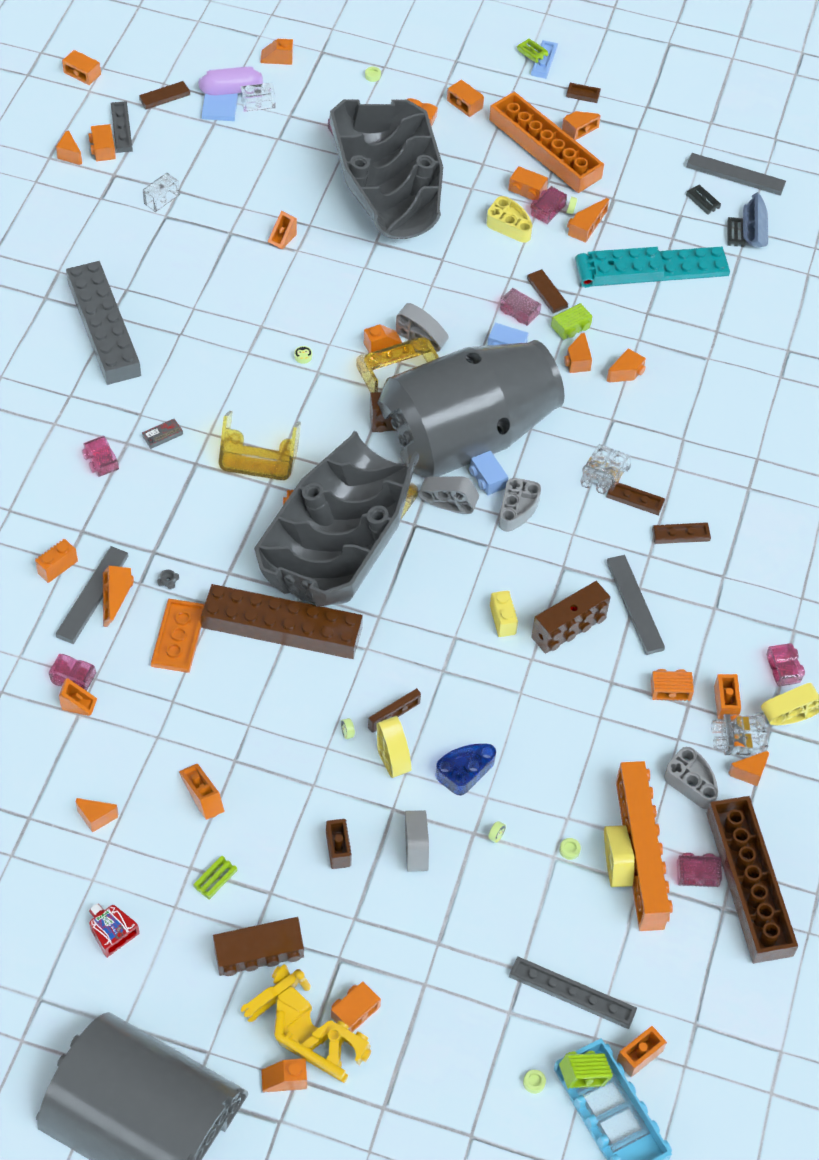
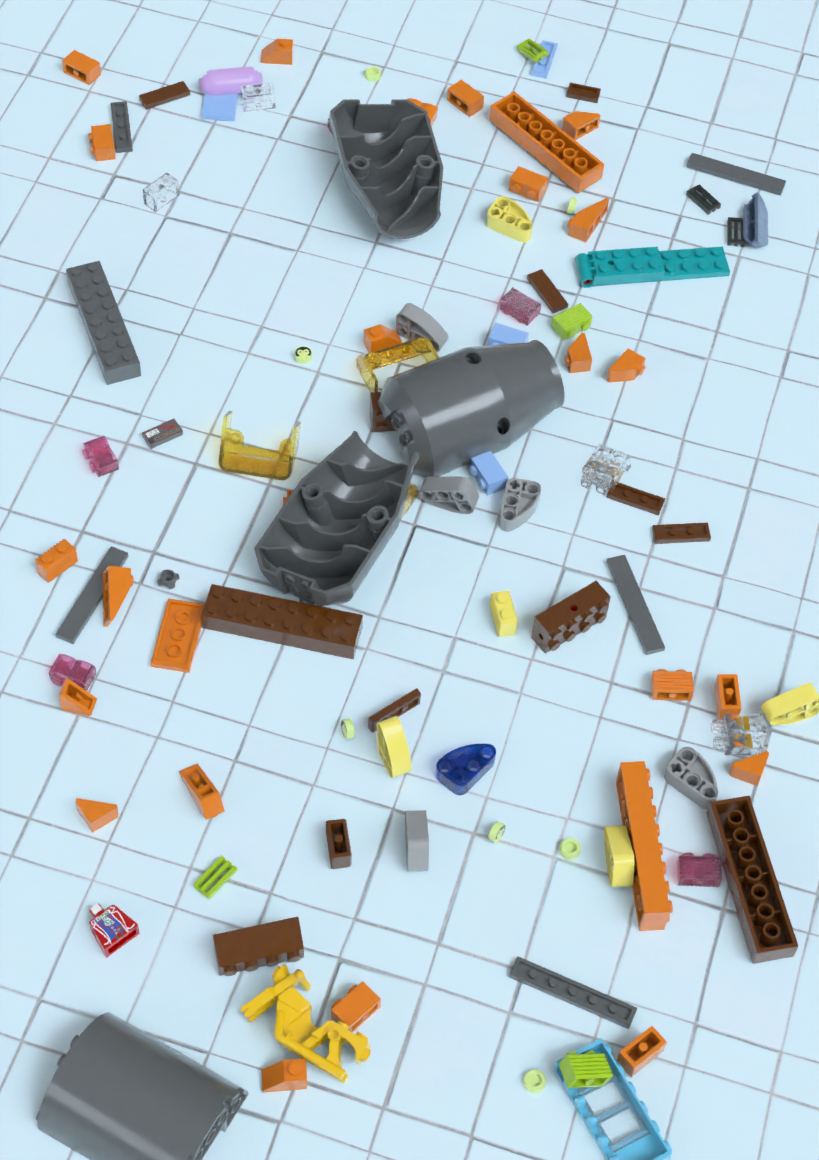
orange slope [56,130,82,165] -> none
orange slope [268,210,297,249] -> none
clear pink brick [530,186,567,224] -> none
clear pink brick [766,643,805,687] -> none

